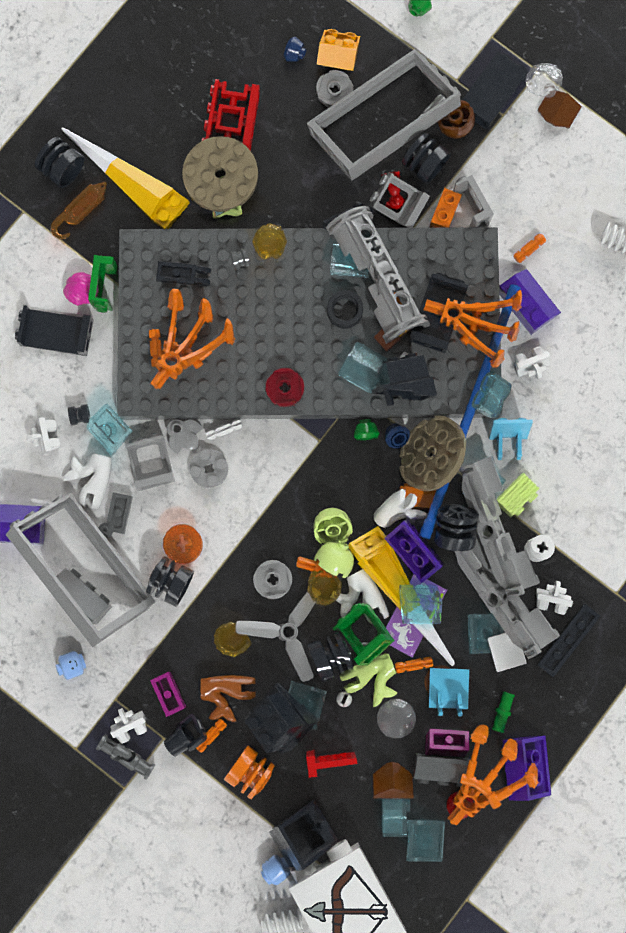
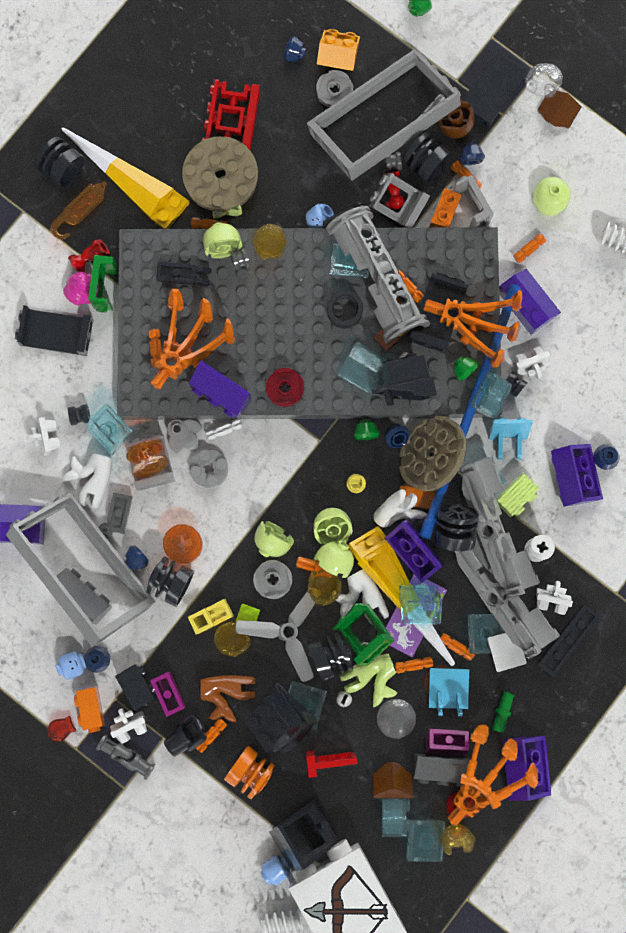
none -> clear red animal [47,715,76,742]
none -> red animal [68,239,110,272]
none -> orange brick [74,687,105,733]
none -> dark blue cone [84,646,110,673]
none -> black brick [115,664,157,710]
none -> dark blue cone [124,545,149,570]
none -> clear orange piece [126,440,169,478]
none -> light yellow brick [188,599,234,635]
none -> dark purple slope [189,361,251,419]
none -> orange axle [191,217,228,229]
none -> yellowish green cylinder [203,222,242,258]
none -> lime plate [236,604,260,622]
none -> yellowish green cylinder [254,521,294,557]
none -> light blue head [306,203,334,228]
none -> light yellow plate [347,474,366,493]
none -> dark grey wheel [385,152,402,172]
none -> orange axle [398,270,424,303]
none -> orange axle [440,633,475,660]
none -> clear yellow hair [440,824,476,855]
none -> orange axle [451,161,482,191]
none -> green cone [453,356,478,381]
none -> dark blue cone [460,143,485,165]
none -> black wheel [502,371,528,397]
none -> yellowish green cylinder [532,177,571,216]
none -> dark purple slope [551,444,603,507]
none -> dark blue cone [593,444,620,470]

